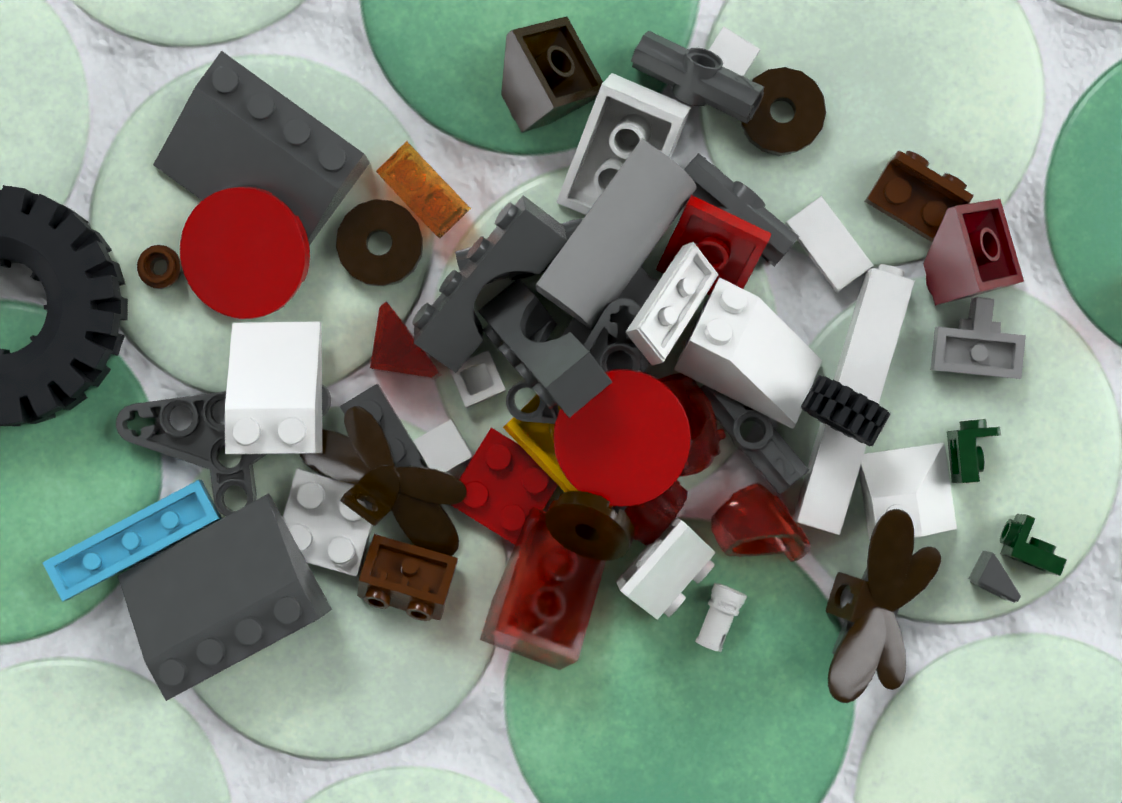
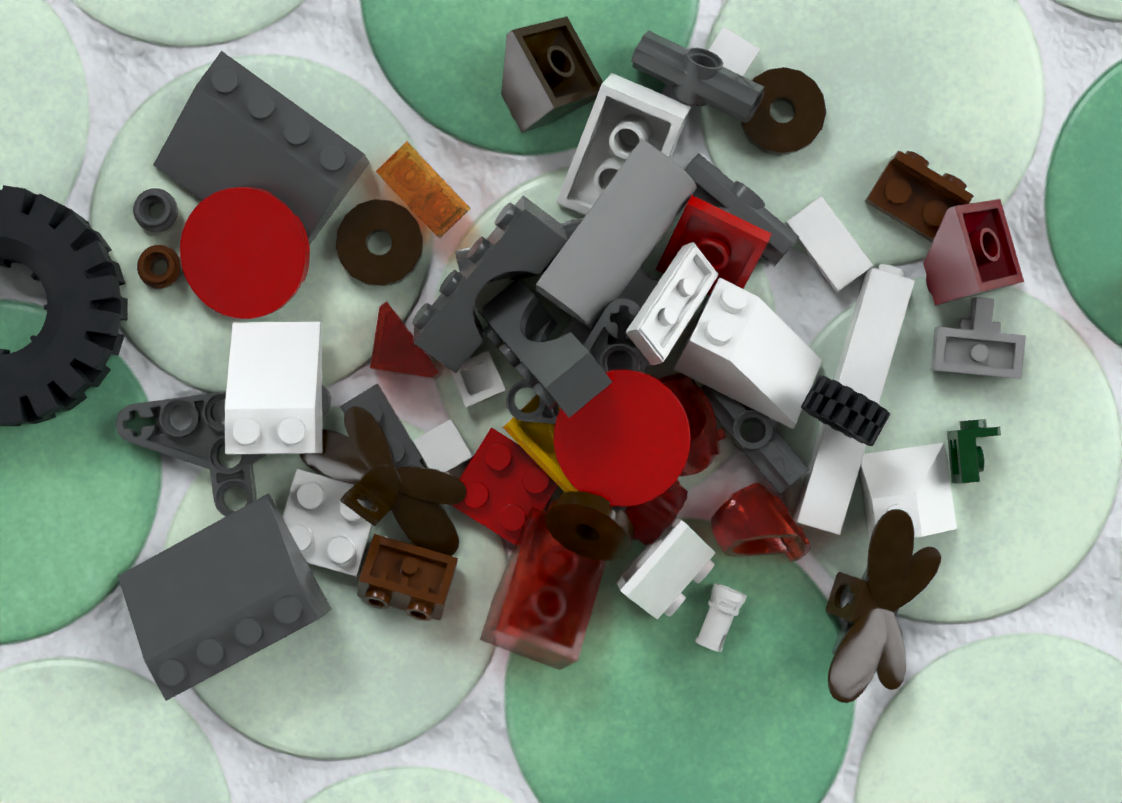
medium azure plate [42,480,222,602] -> none
dark grey slope [968,551,1021,603] -> none
dark green bracket [1000,514,1067,576] -> none
none -> dark grey plate [133,188,178,232]

